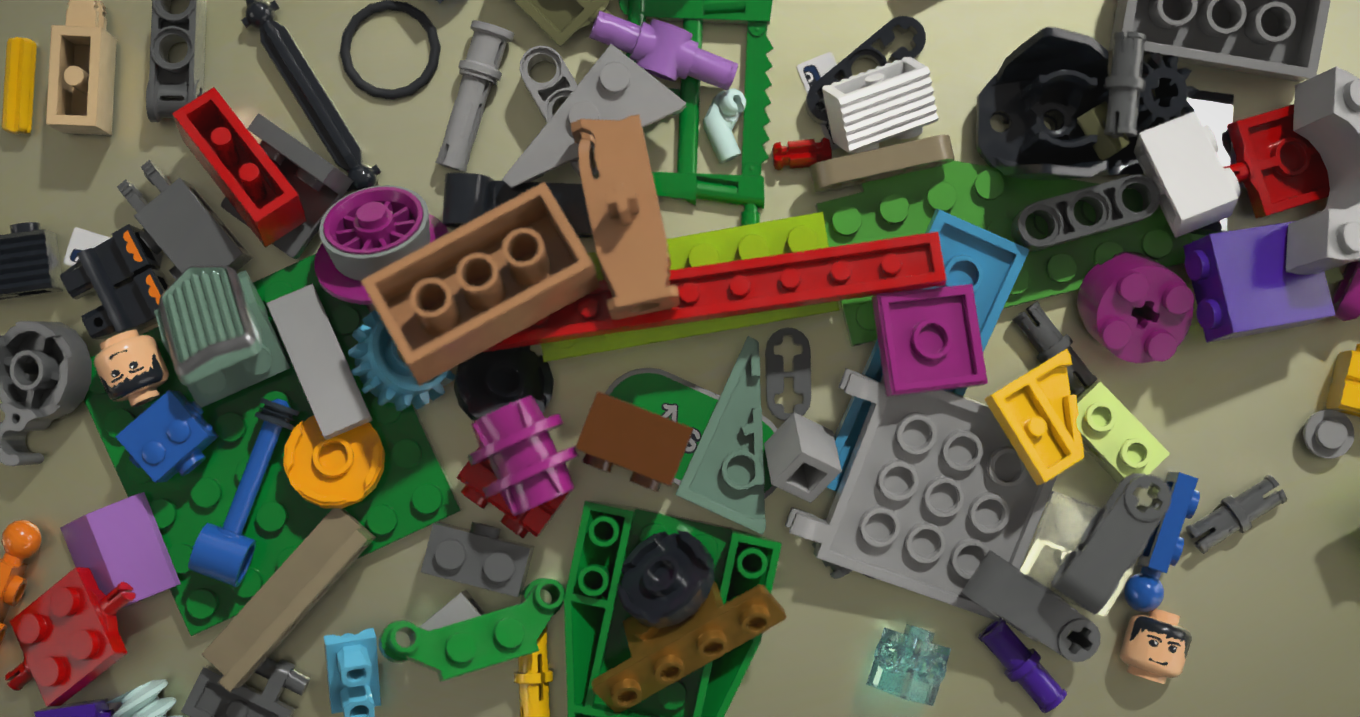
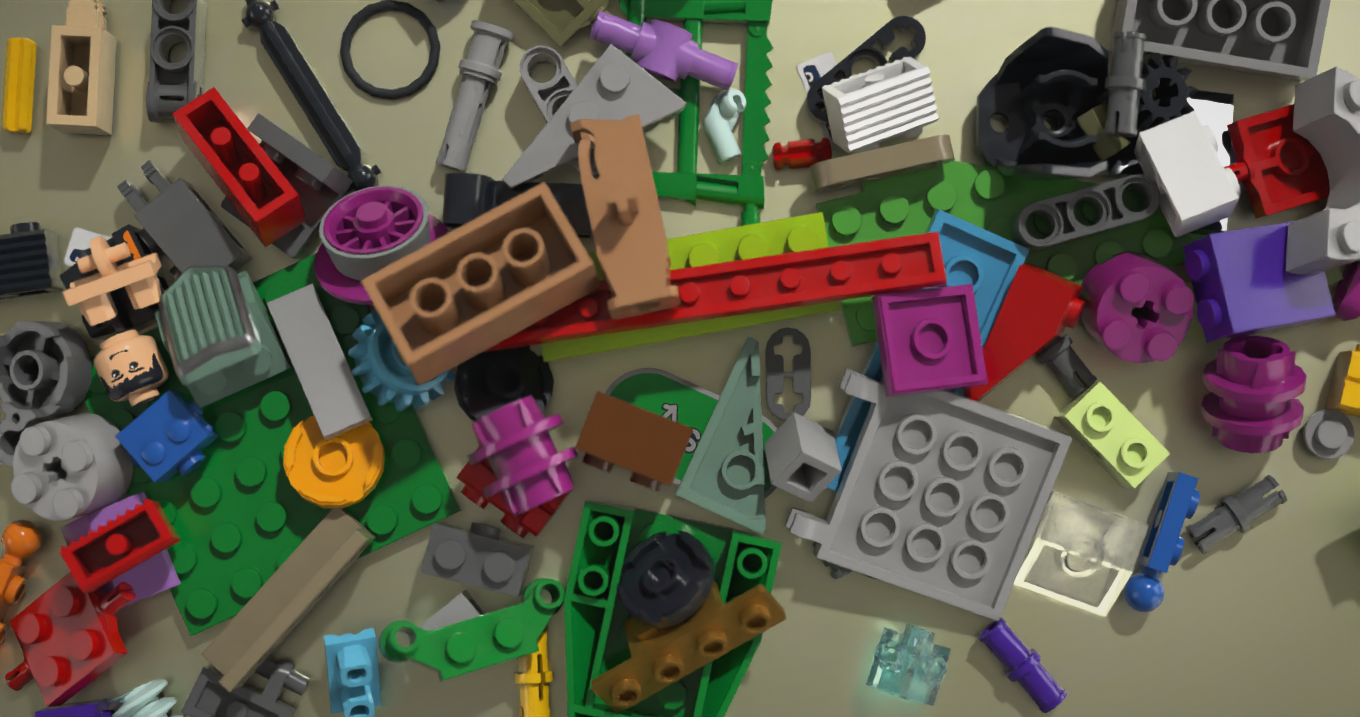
blue piece [188,398,299,587] -> none
dark grey piece [961,550,1101,662] -> none
yellow wing [984,349,1084,486] -> none
dark grey piece [1051,473,1171,615] -> none
light nougat head [1120,609,1192,684] -> none
none -> light grey brick [11,413,133,521]
none -> red brick [60,499,180,593]
none -> light nougat hips [62,236,162,326]
none -> red slope [963,263,1085,402]
none -> magenta piece [1201,335,1307,453]

